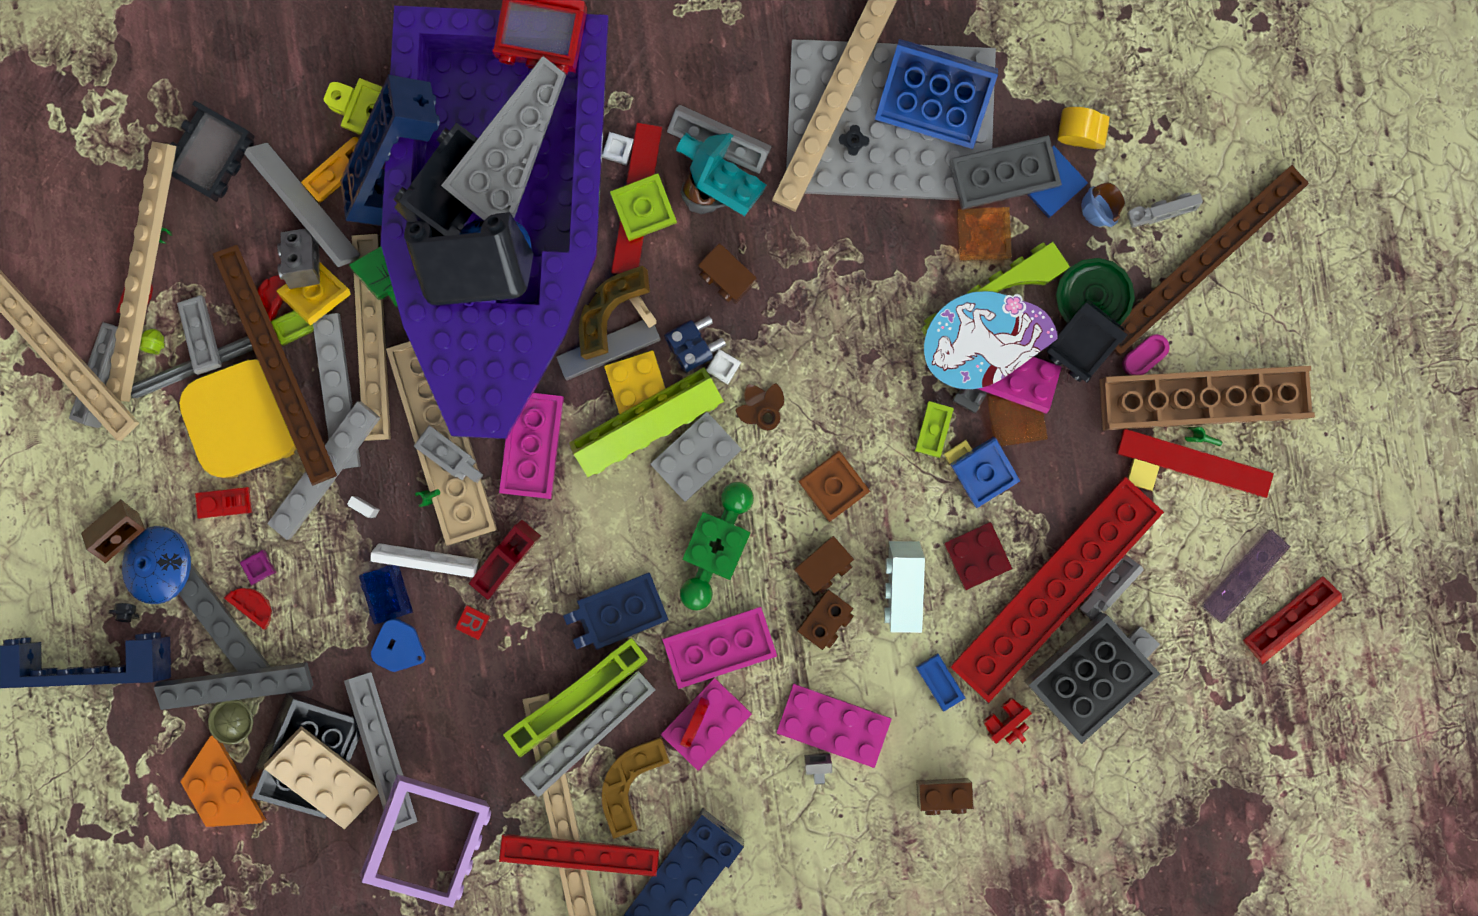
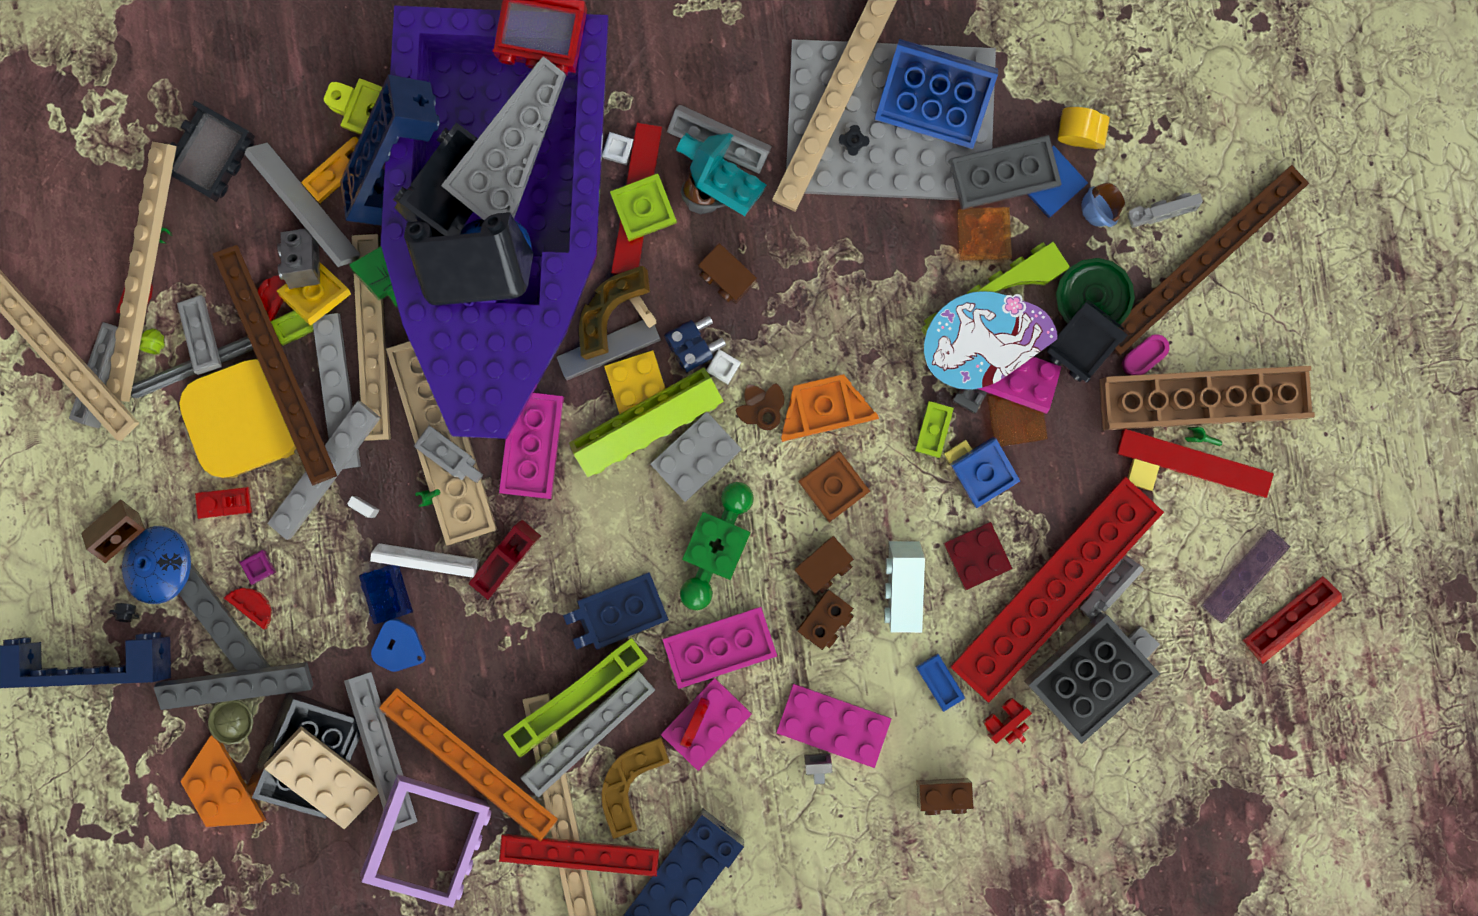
red tile [455,605,491,640] -> none
none -> orange plate [379,688,558,842]
none -> orange wing [781,374,879,442]

